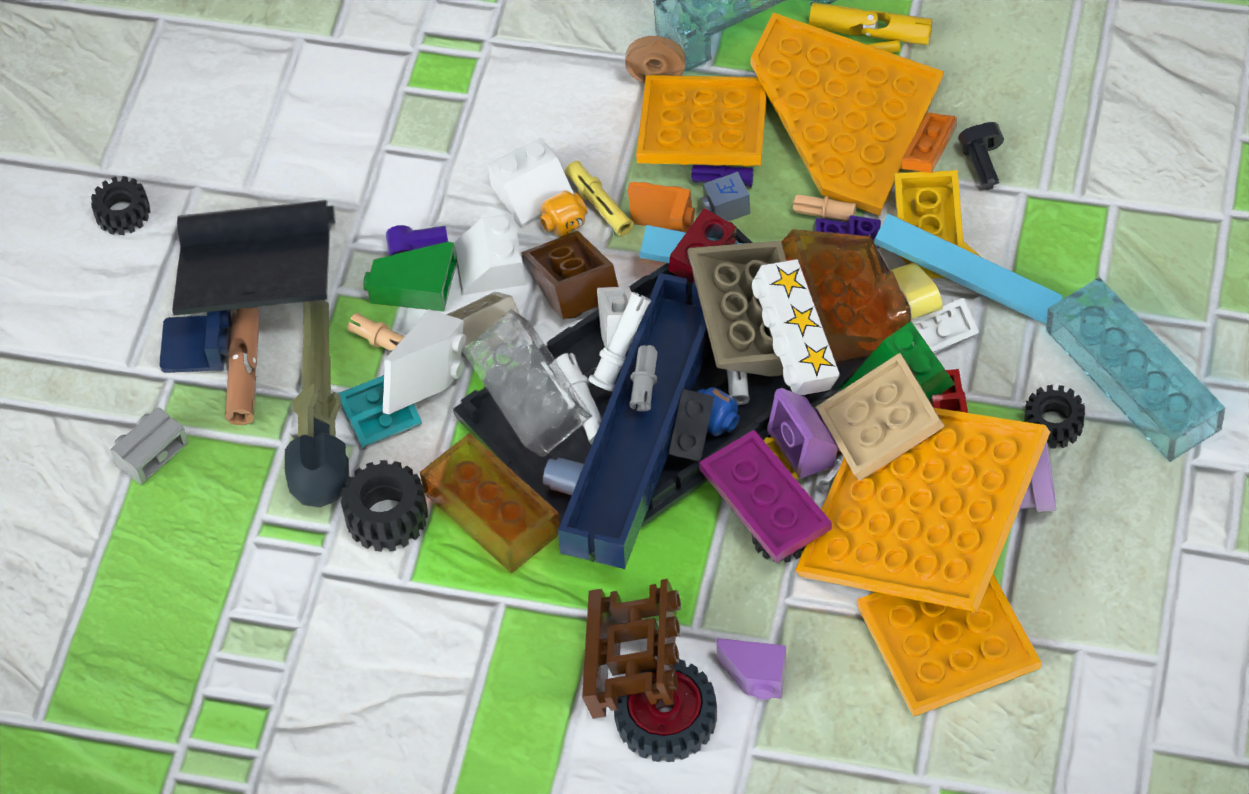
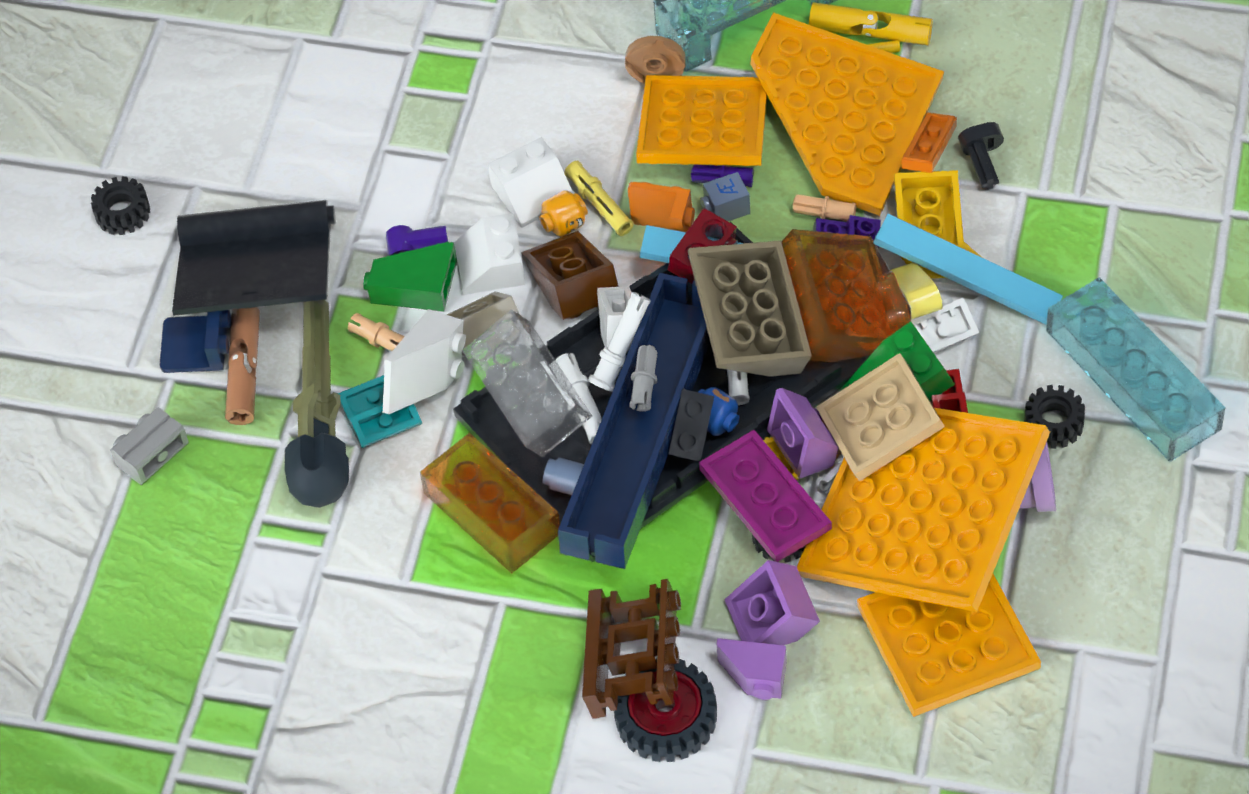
black tyre [341,460,428,552] -> none
white brick [752,259,840,395] -> none
none -> medium lavender slope [724,560,820,645]

